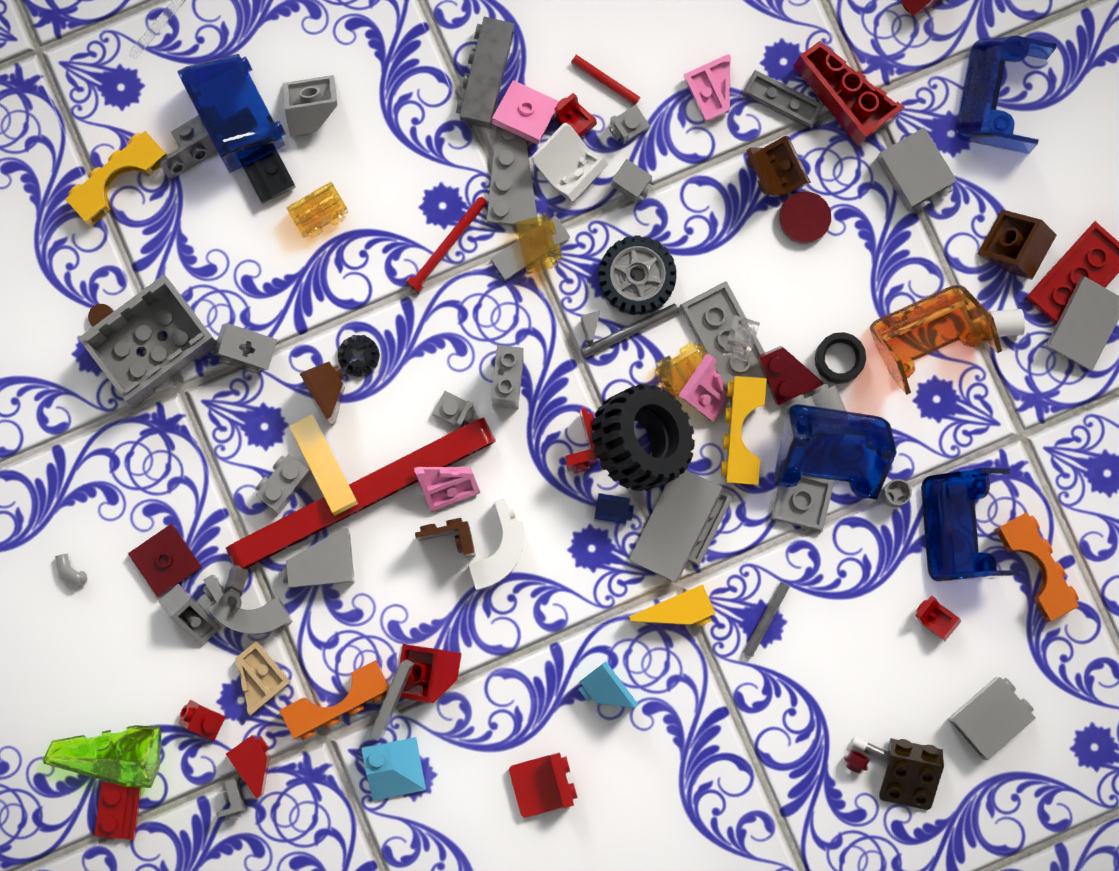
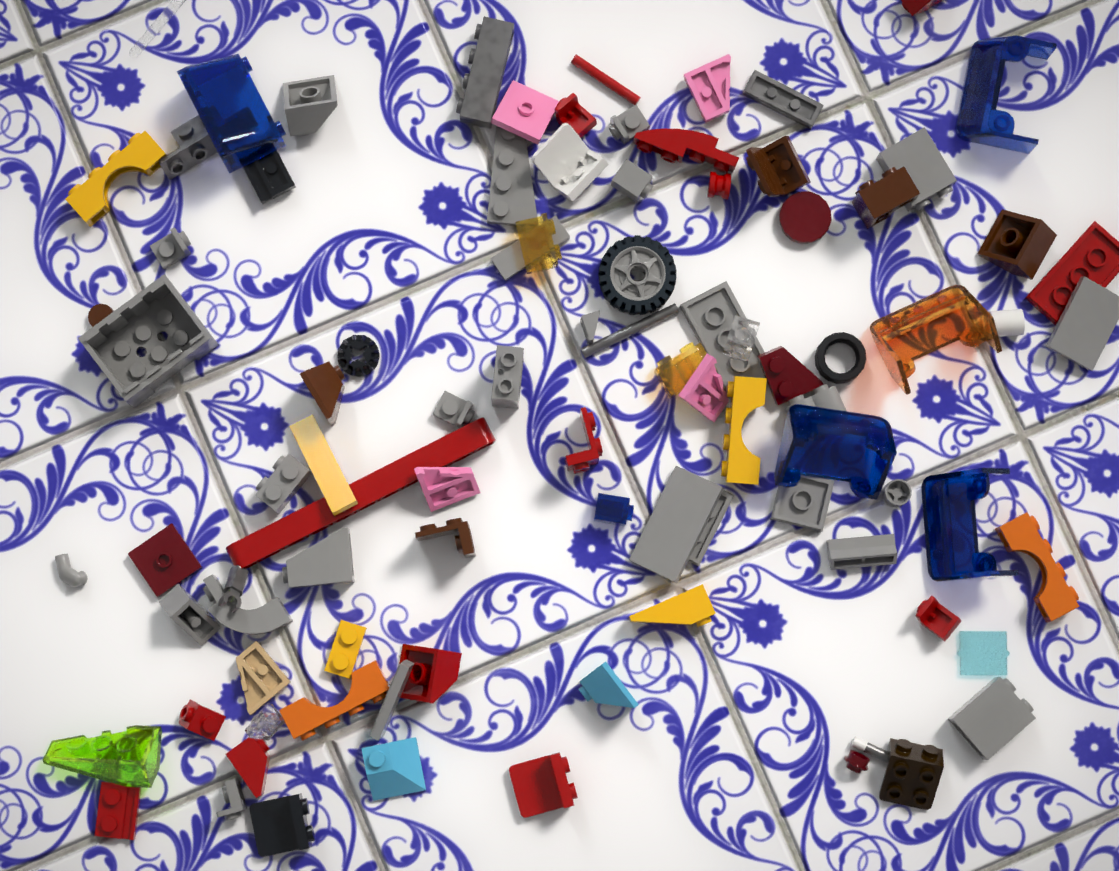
light grey brick [213,323,277,374] -> none
clear yellow brick [286,182,348,239] -> none
red bar [405,197,487,293] -> none
white arch [468,498,525,591] -> none
black tyre [591,384,695,491] -> none
flat silver bar [743,582,790,657] -> none
red wedge [793,41,905,146] -> none
none -> light grey bracket [150,227,191,270]
none -> clear bracket [245,703,285,741]
none -> black bracket [249,793,315,857]
none -> yellow plate [324,620,367,679]
none -> red slope [633,128,739,173]
none -> red wheel [707,171,731,200]
none -> light grey piece [826,534,897,570]
none -> reddish brown brick [852,167,920,229]
none -> clear light blue piece [957,631,1010,676]

